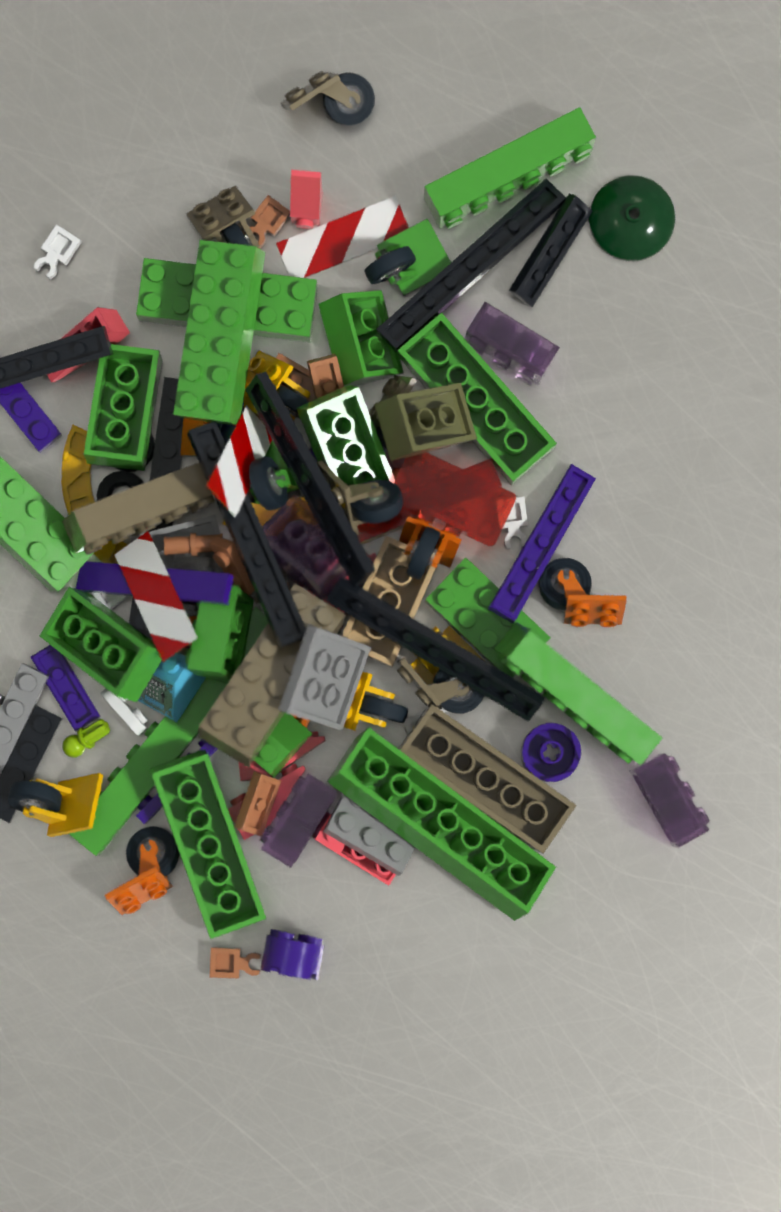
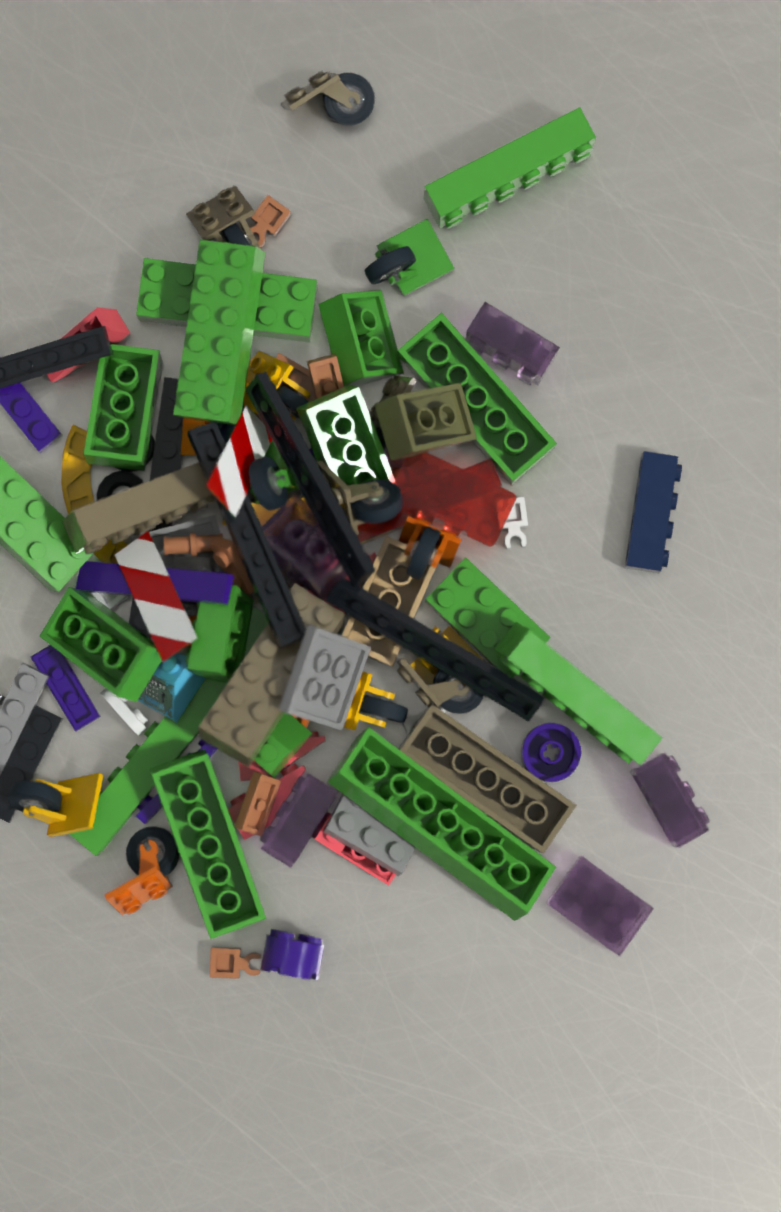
white plate [34,224,81,280] -> none
lime axle [62,719,110,758] -> none
sticker [276,196,409,278] -> none
coral slope [290,170,323,229] -> none
black plate [377,179,566,352] -> none
dark purple tile [488,464,596,624] -> none
black plate [509,193,593,307] -> none
plate [539,558,627,627] -> none
dark green dish [589,175,675,261] -> none
none -> clear purple brick [546,856,654,956]
none -> dark blue brick [624,451,682,574]

